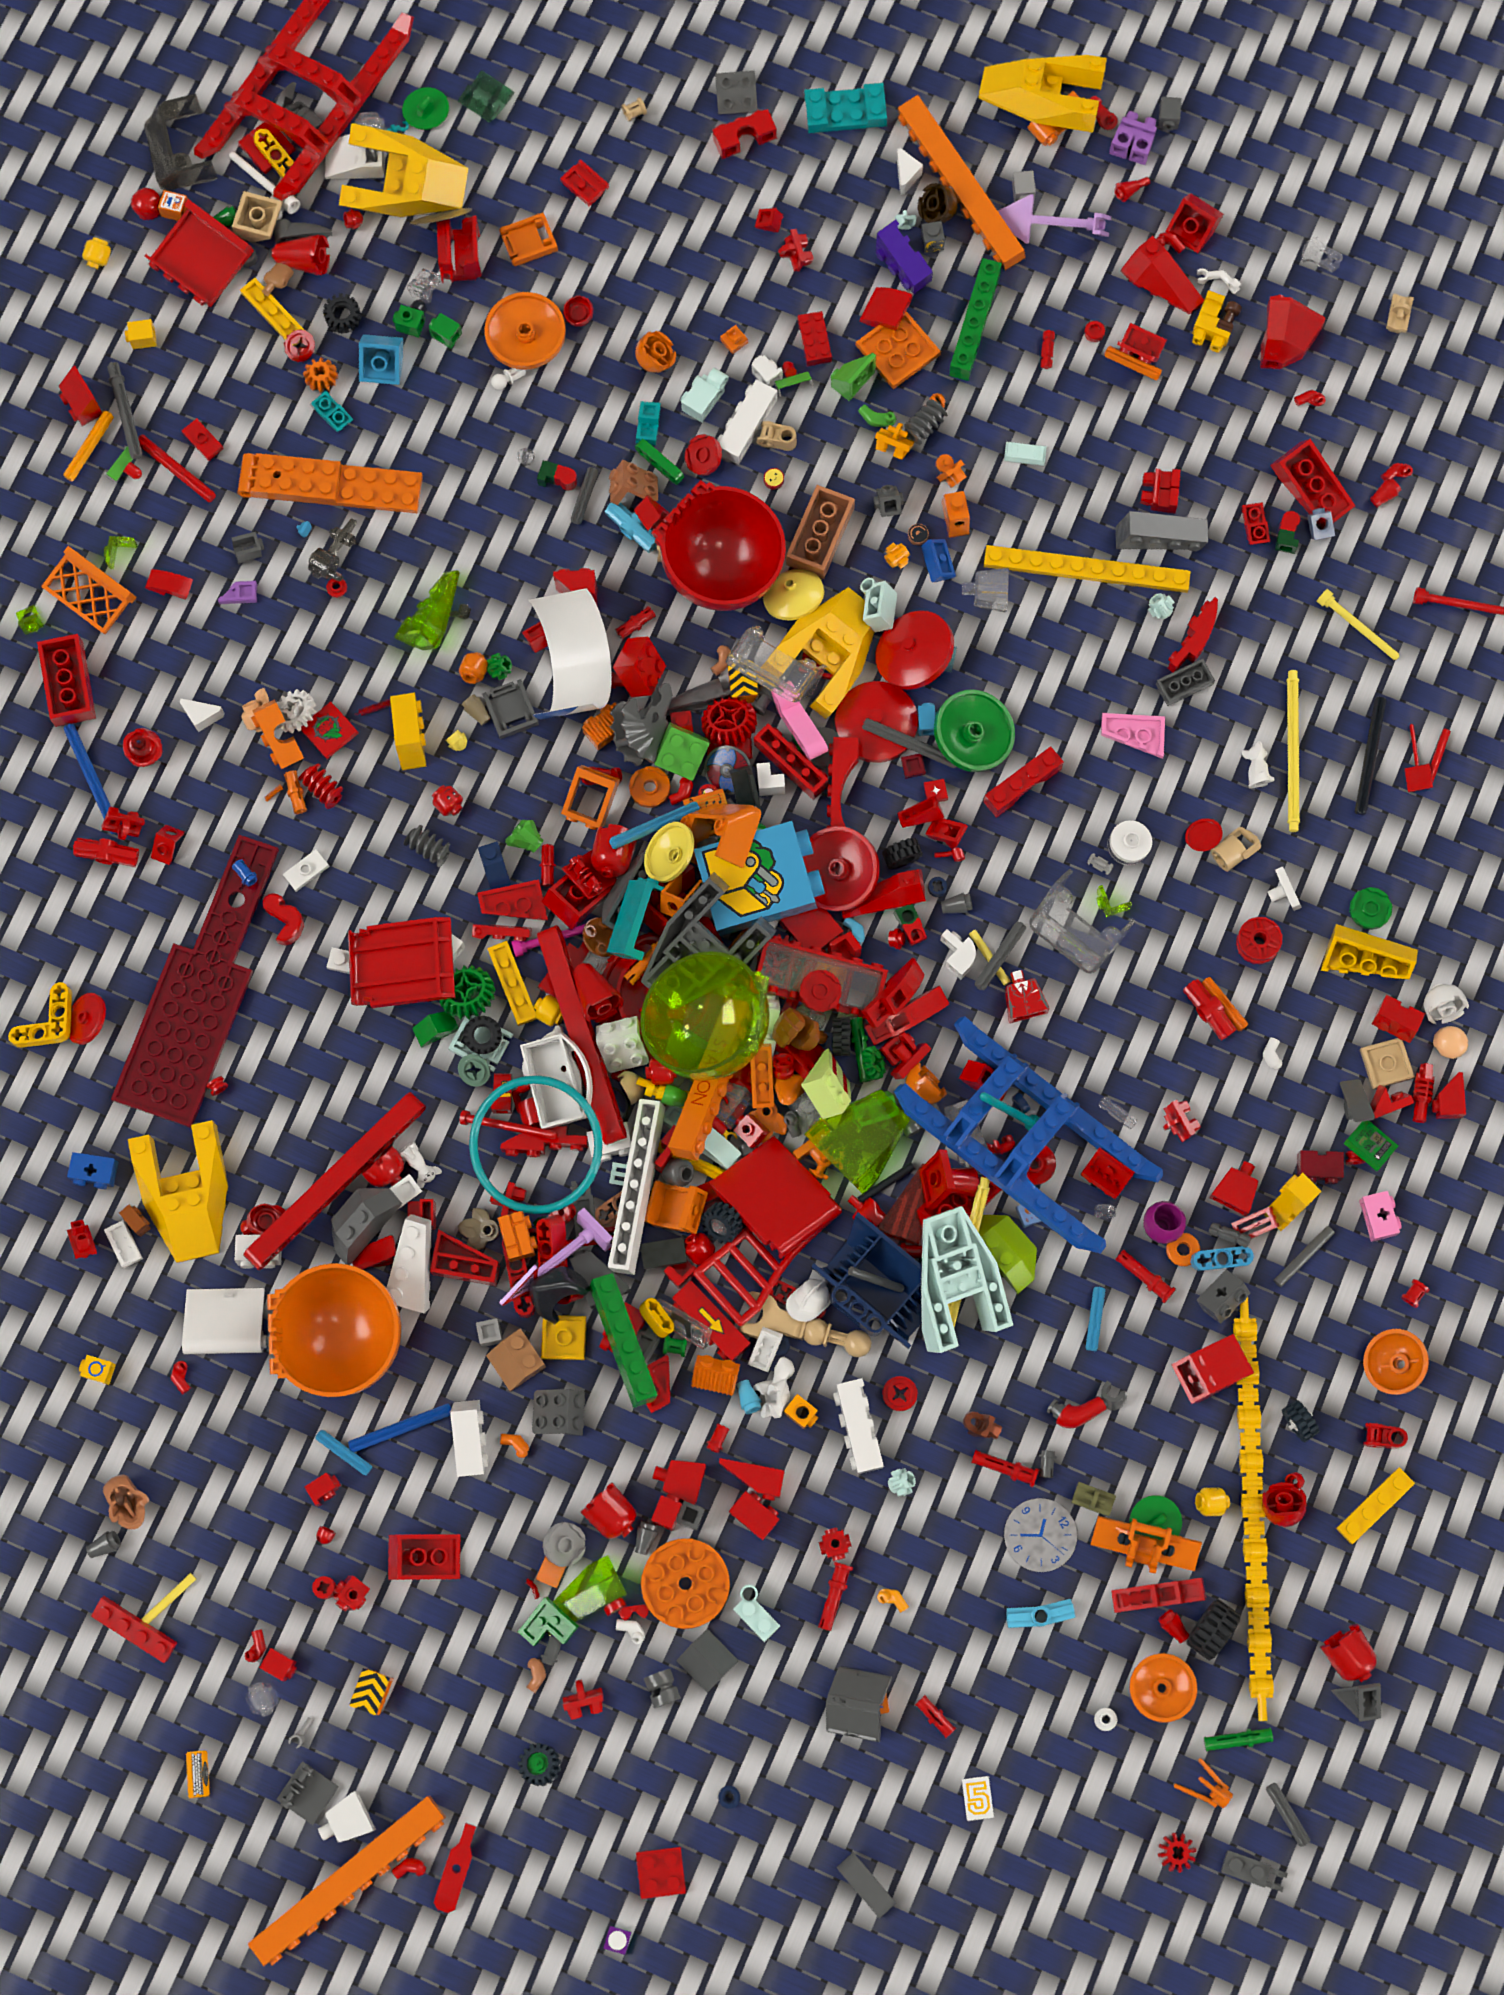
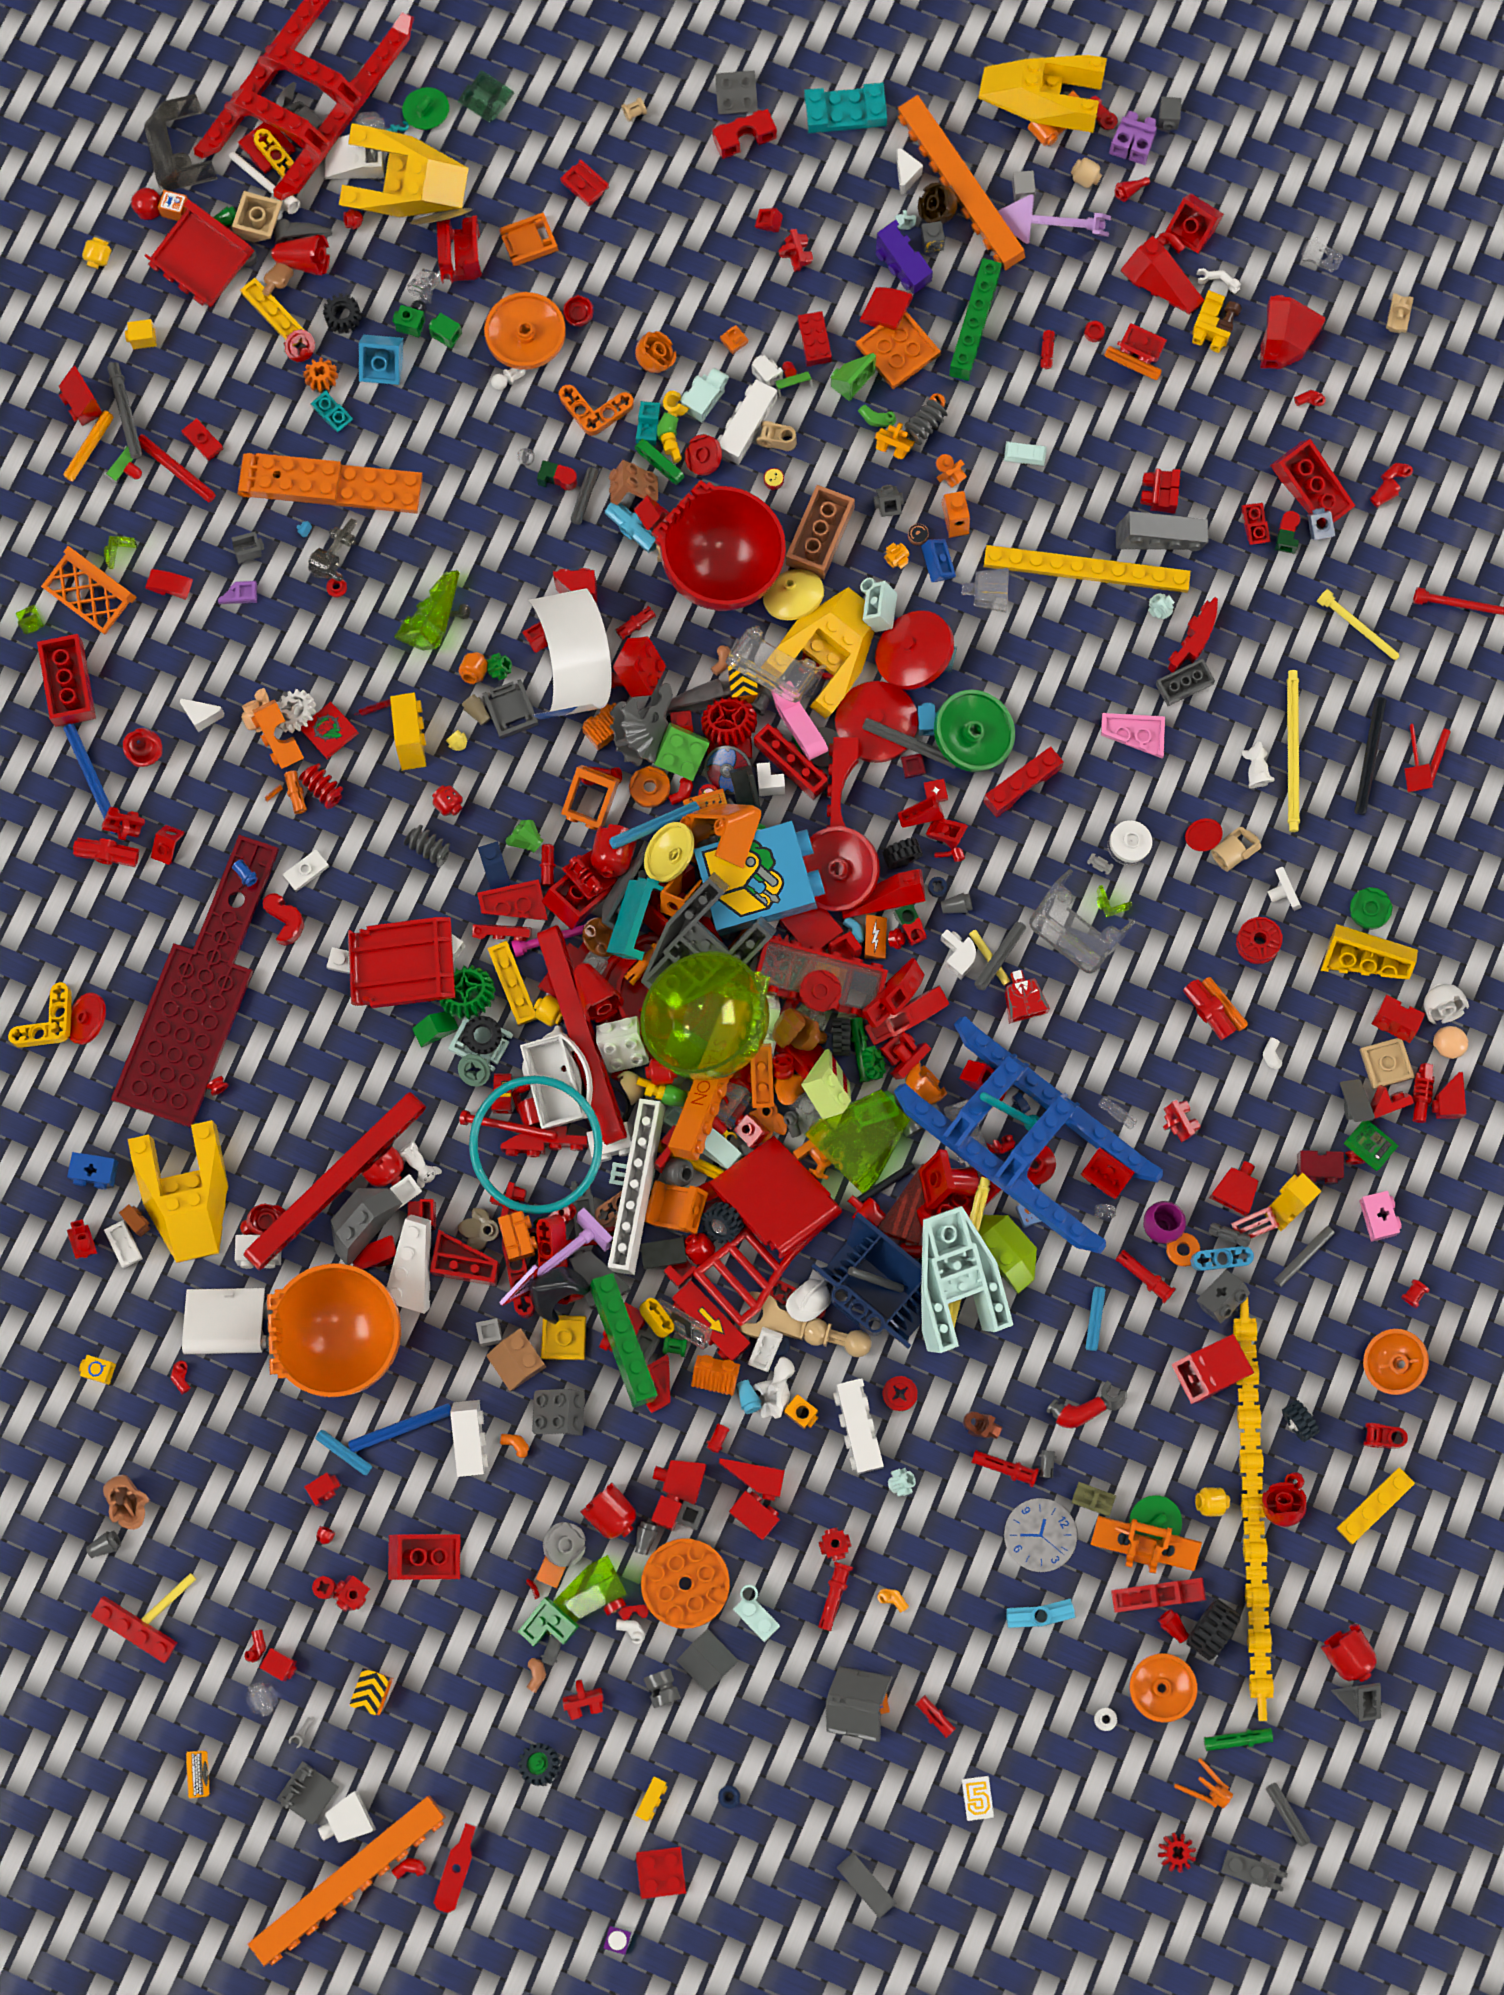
none -> orange beam [559,385,634,436]
none -> yellow piece [635,1776,668,1822]
none -> yellow piece [657,390,689,464]
none -> orange slope [864,914,887,959]
none -> tan head [1071,157,1102,188]

